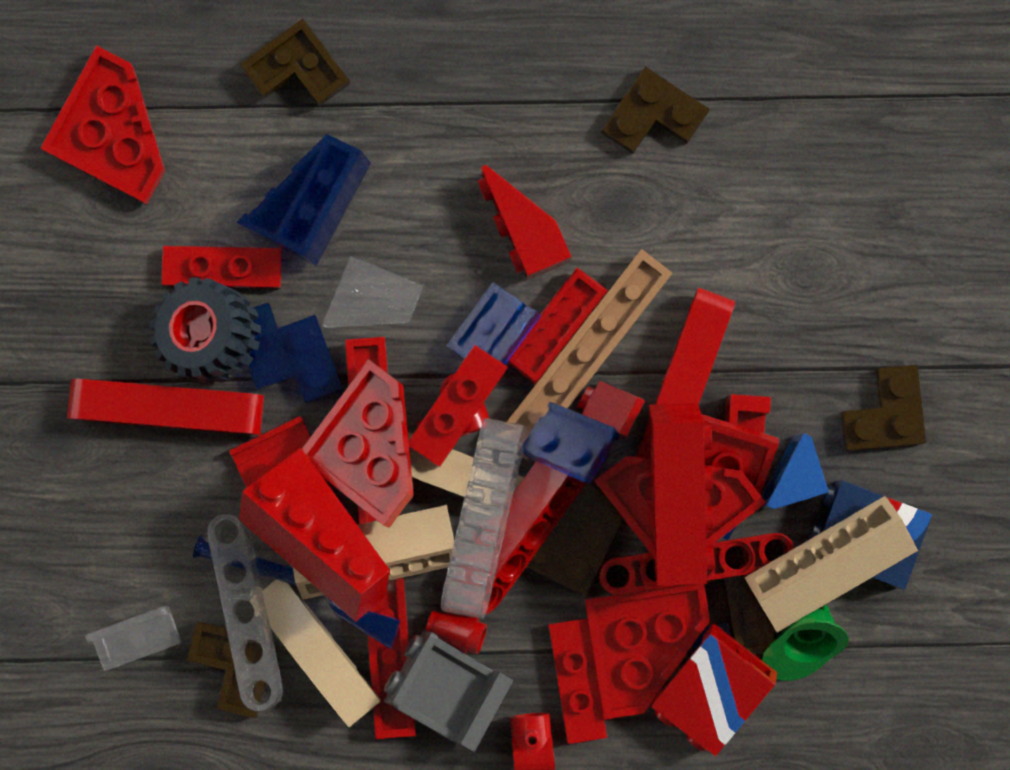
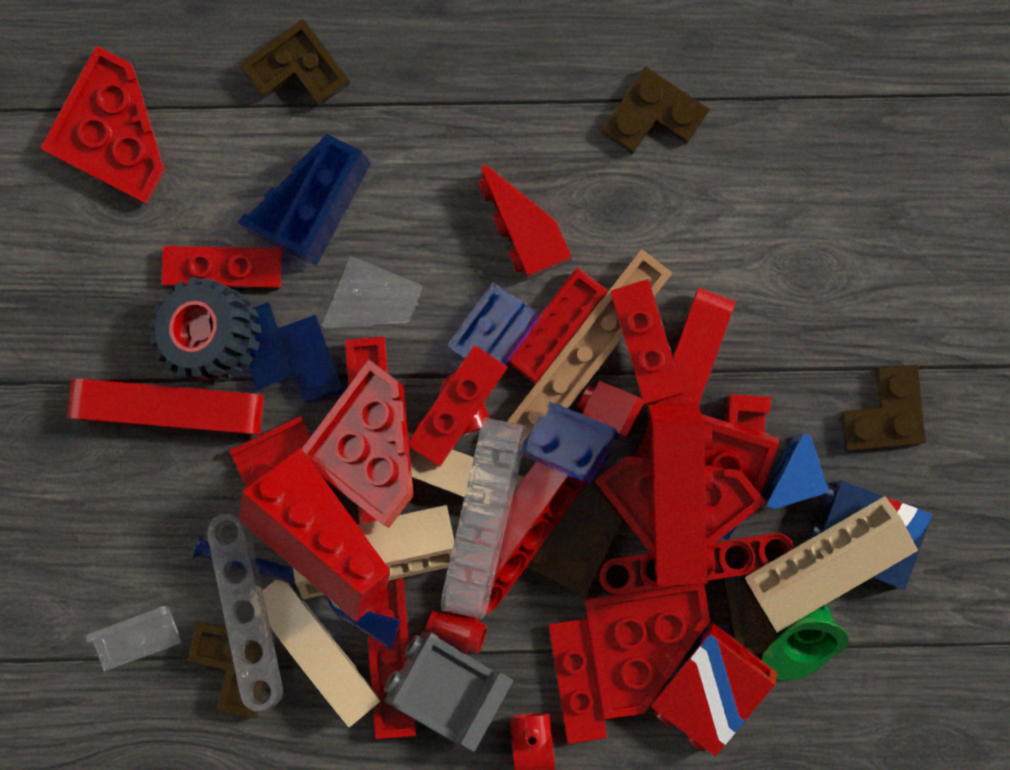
none -> red plate [610,279,684,406]

